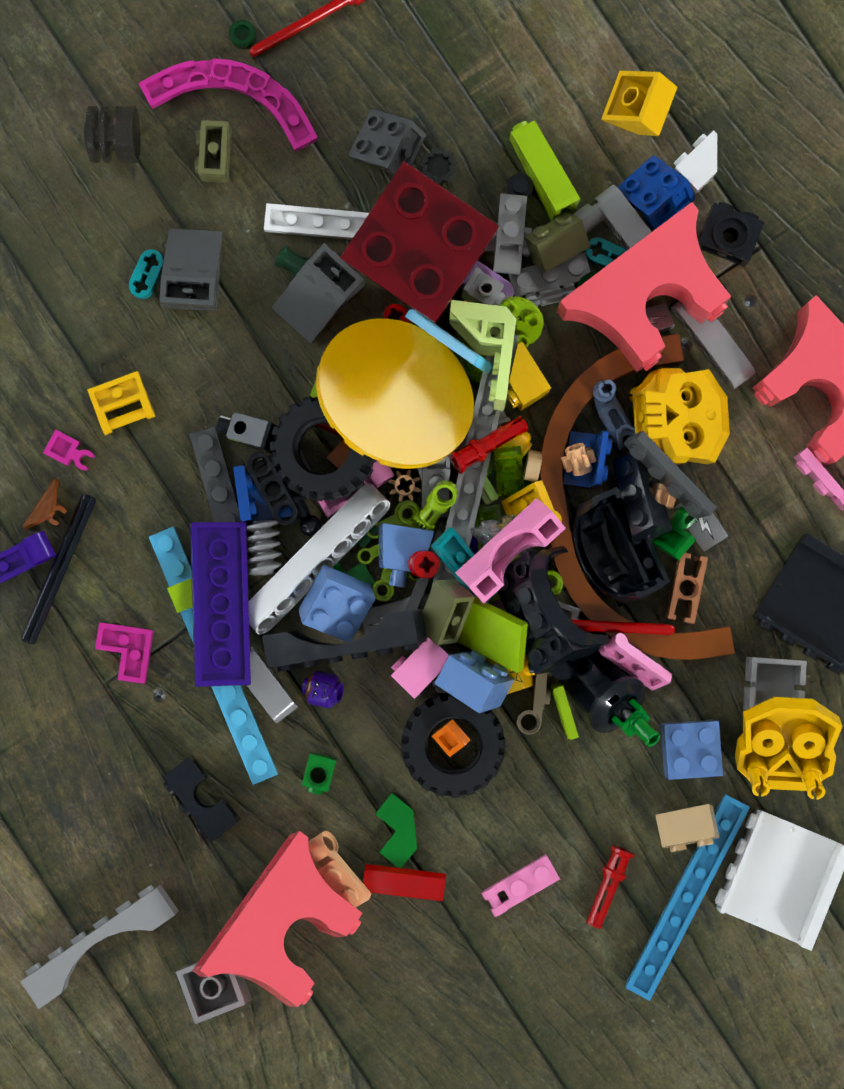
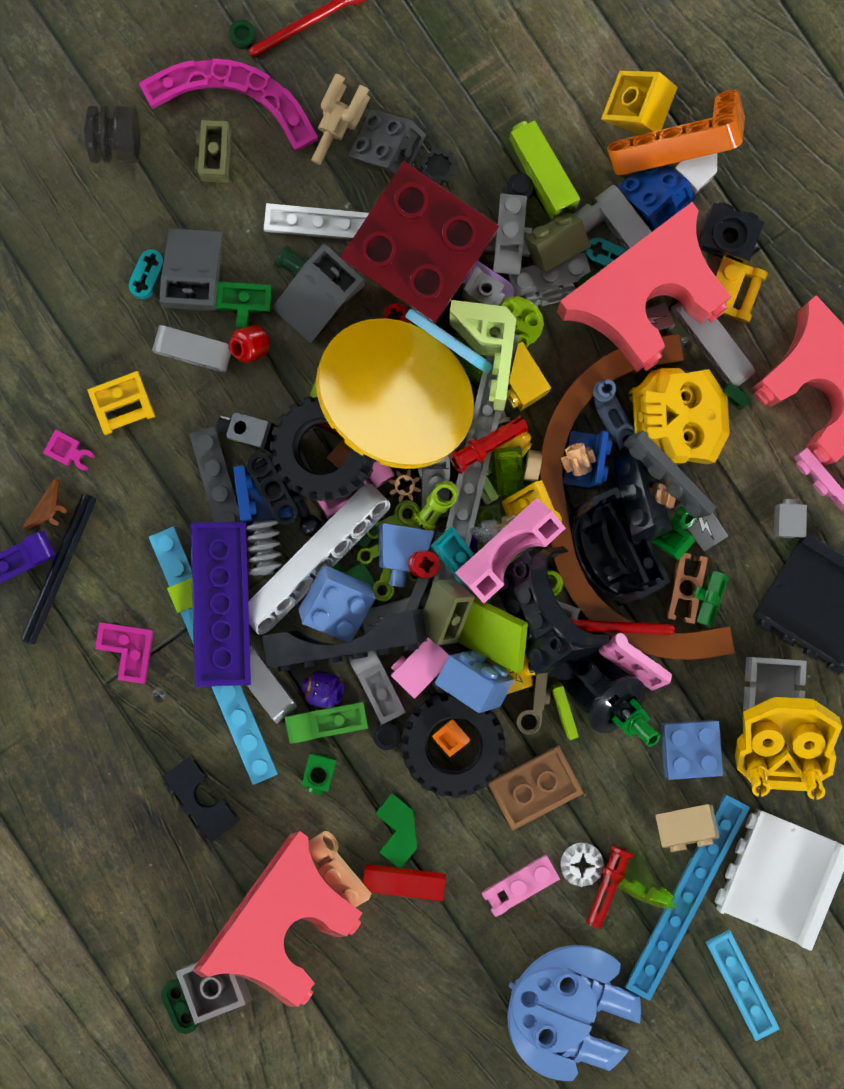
light grey arch [20,884,179,1009] -> none
none -> light grey beam [152,325,231,373]
none -> dark green plate [161,979,199,1034]
none -> green plate [216,282,272,330]
none -> red head [229,325,270,363]
none -> bright green plate [285,702,368,744]
none -> tan plant [311,74,370,165]
none -> light grey plate [347,650,406,724]
none -> black plate [373,723,400,750]
none -> medium nougat tile [488,745,584,831]
none -> medium blue piece [507,945,641,1081]
none -> white gear [560,843,604,887]
none -> orange beam [607,90,745,175]
none -> clear neon green slope [618,878,678,910]
none -> green plate [693,571,729,628]
none -> medium azure tile [705,930,780,1041]
none -> yellow plate [715,256,768,323]
none -> dark green tile [723,383,751,411]
none -> light grey brick [774,499,807,538]

